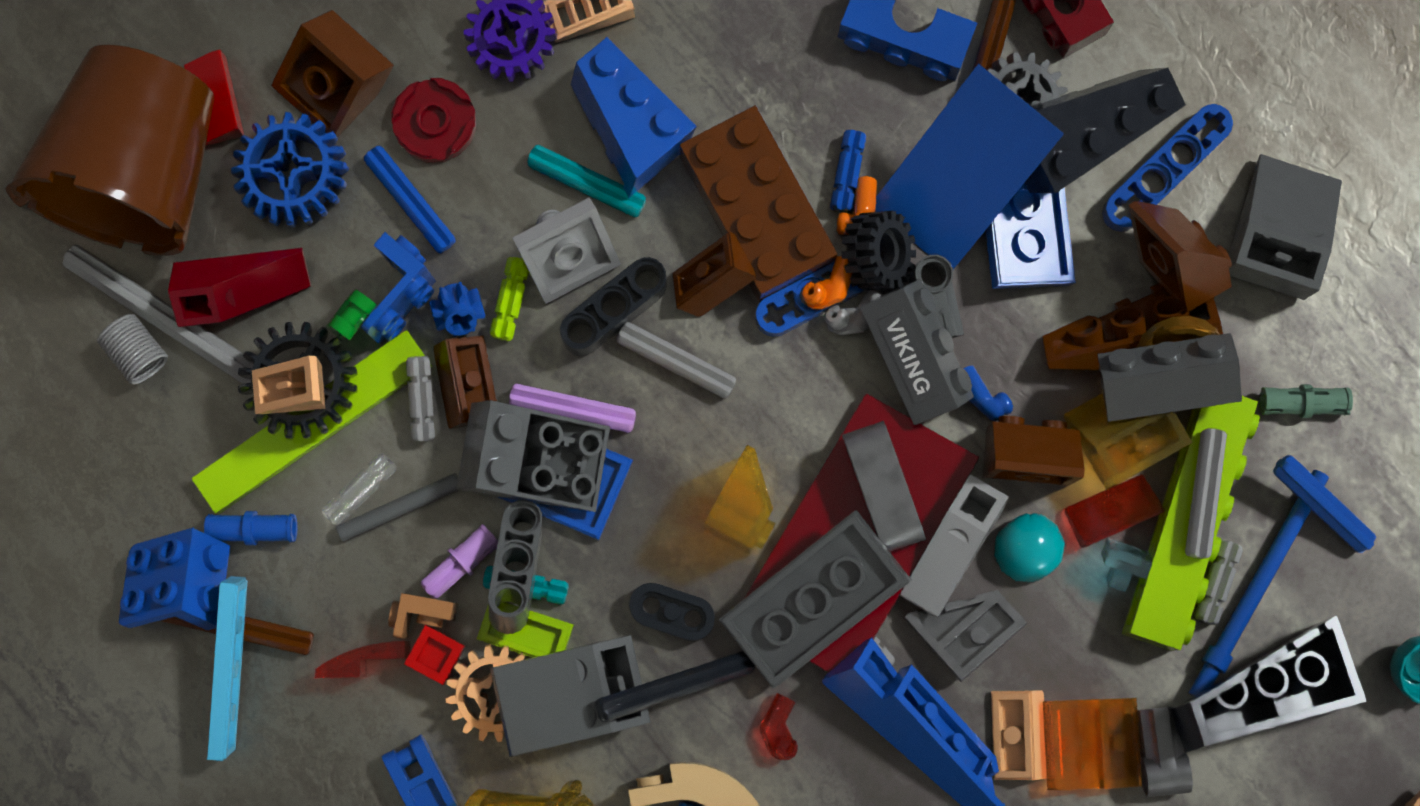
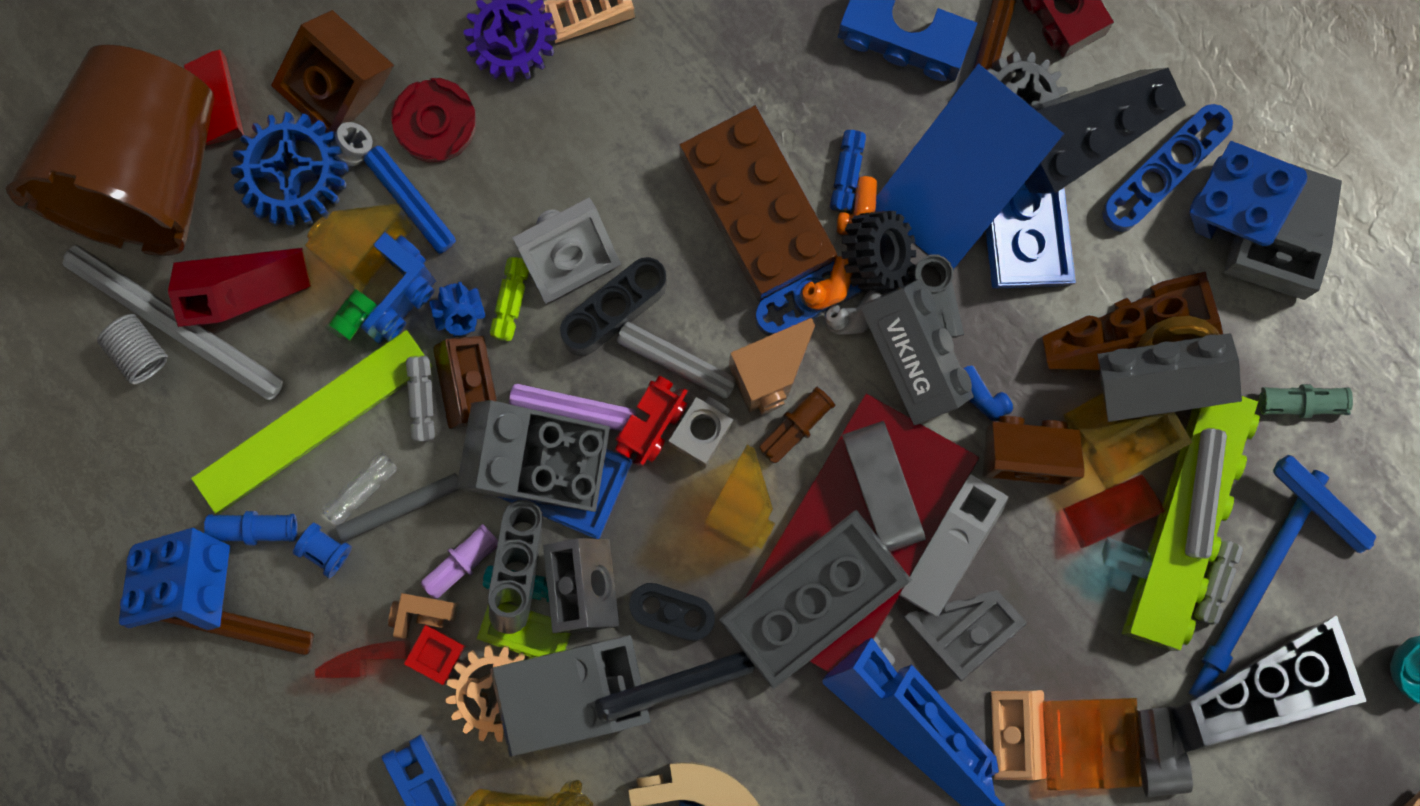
medium azure tile [207,576,248,761] -> none
black gear [238,322,358,440] -> none
light nougat slope [252,356,326,414] -> none
teal axle [527,145,646,217] -> none
blue wedge [570,37,697,198] -> none
reddish brown slope [672,231,756,317] -> none
clear red arm [760,693,798,761] -> none
teal hair [994,513,1065,582] -> none
reddish brown slope [1128,201,1232,312] -> none
none -> blue bush [293,522,352,579]
none -> clear yellow slope [305,204,413,292]
none -> light grey bush [329,122,373,166]
none -> flat silver brick [543,538,619,633]
none -> red hinge [614,375,688,465]
none -> light grey brick [669,397,733,468]
none -> medium nougat slope [729,318,815,415]
none -> reddish brown axle [759,387,836,463]
none -> blue bracket [1190,141,1308,246]

